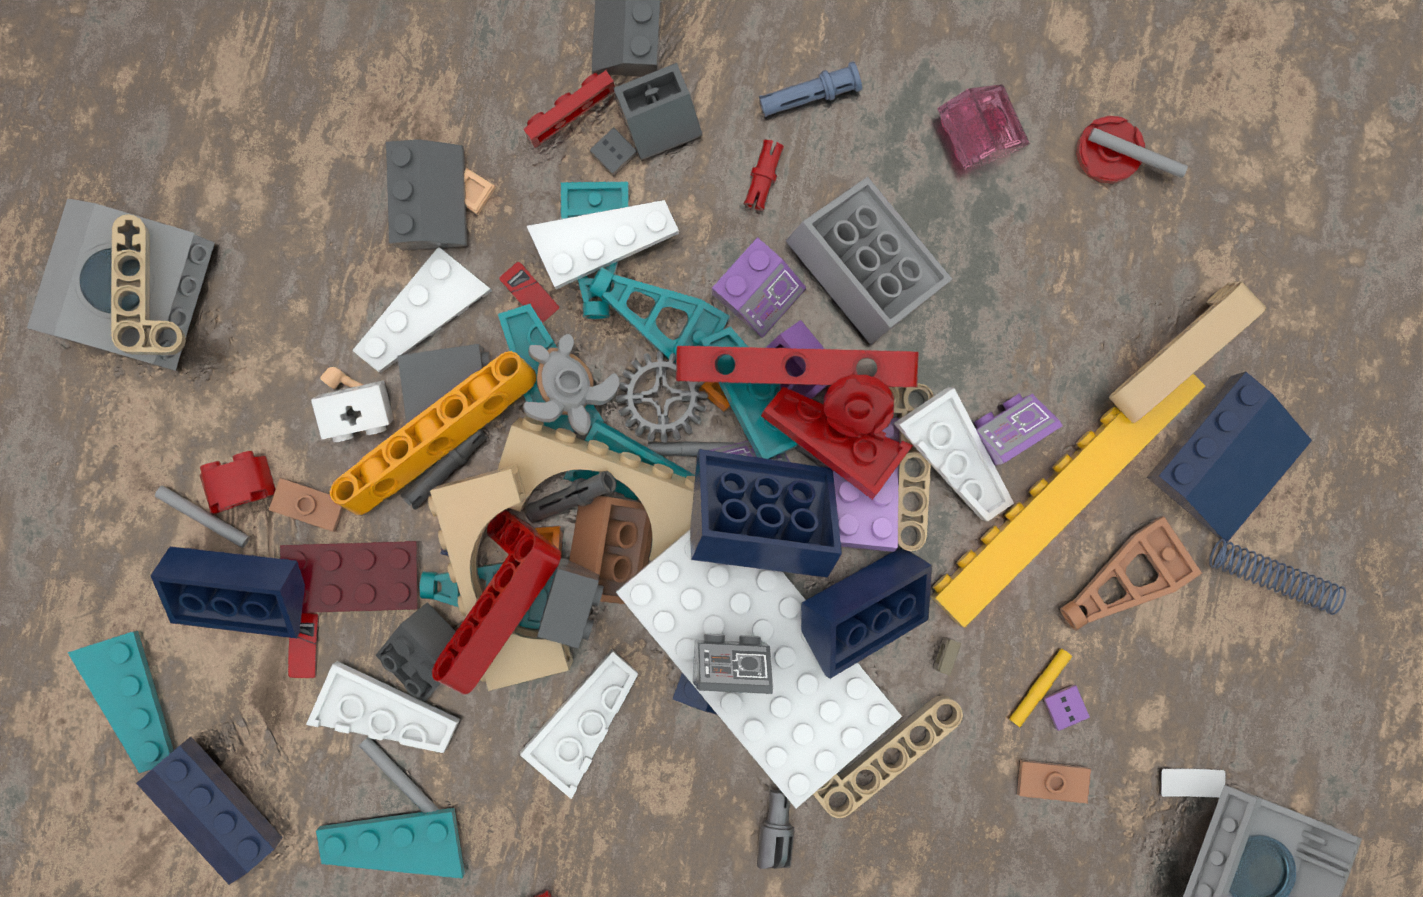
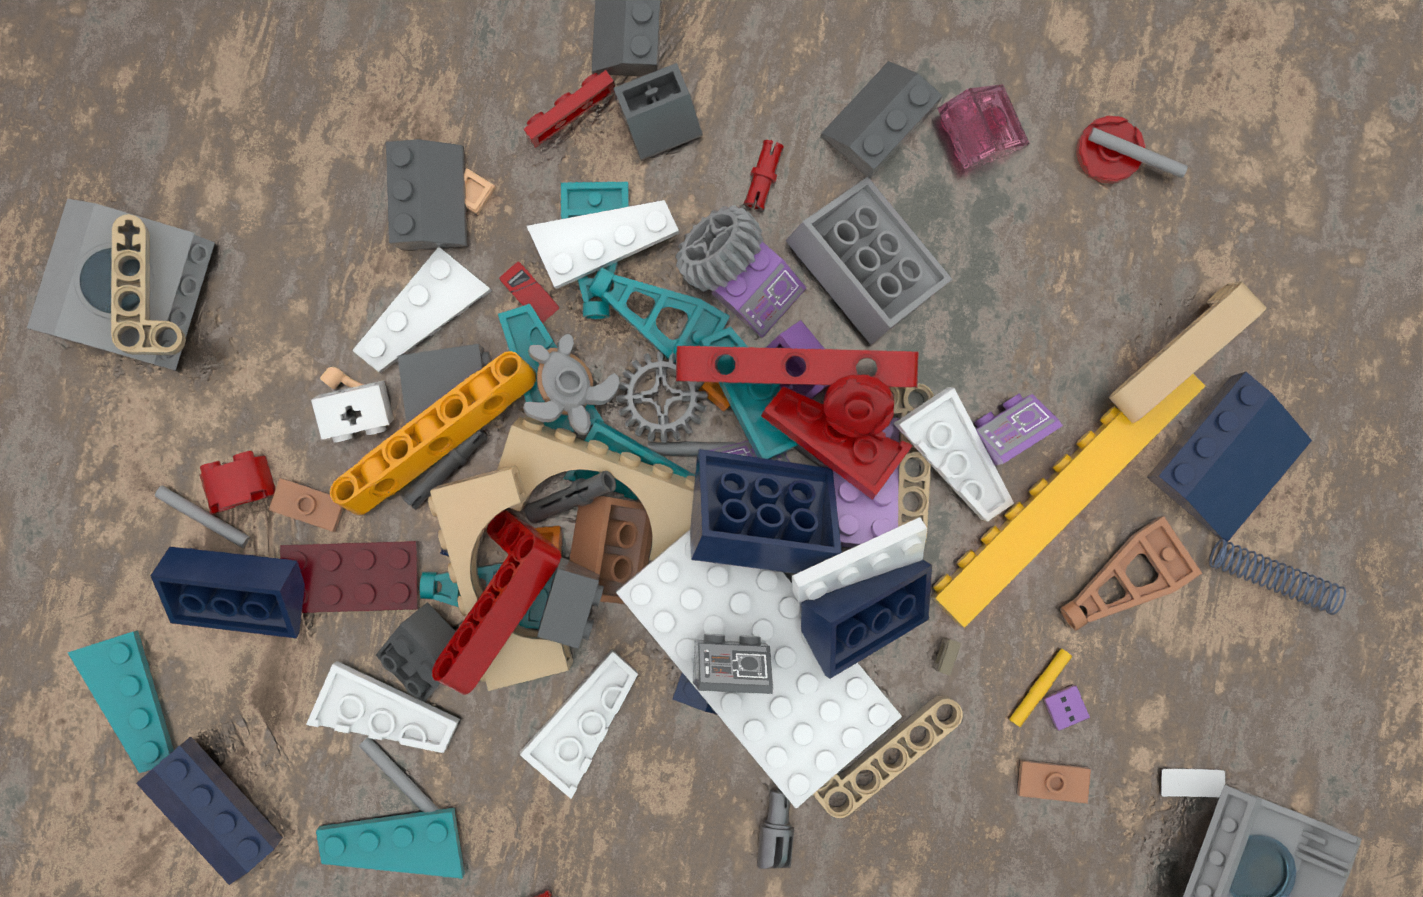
red sticker [288,613,318,678] -> none
dark grey tile [590,127,637,176] -> none
sand blue pin [759,61,862,117] -> none
none -> light grey gear [675,205,764,292]
none -> white wing [792,517,927,603]
none -> dark grey slope [821,61,943,179]

